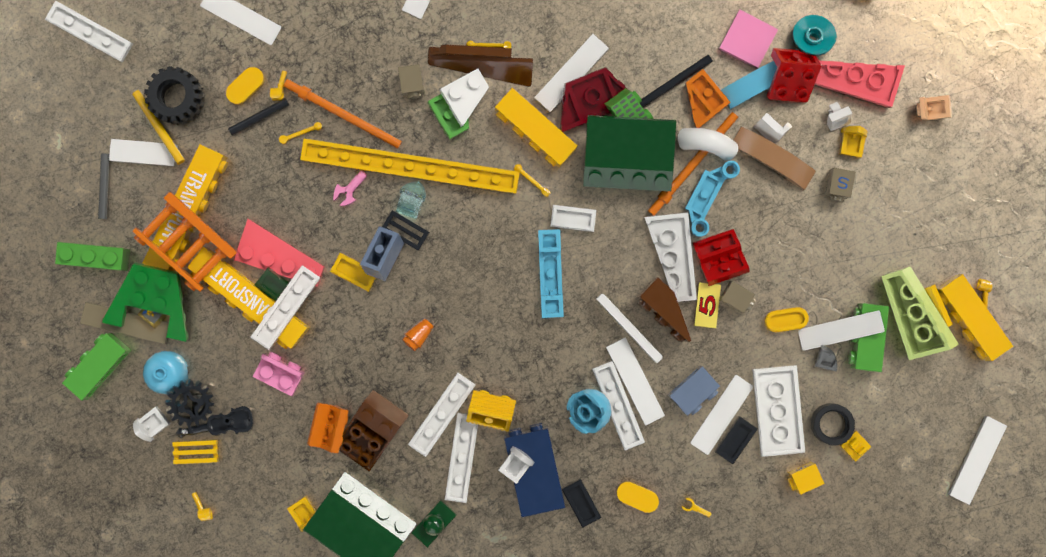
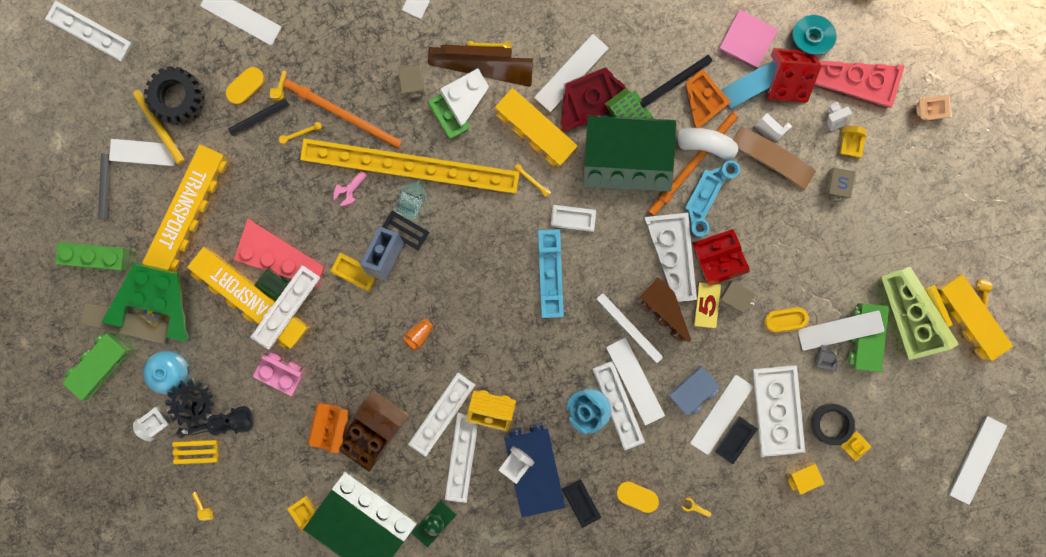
orange fence [133,192,237,292] -> none

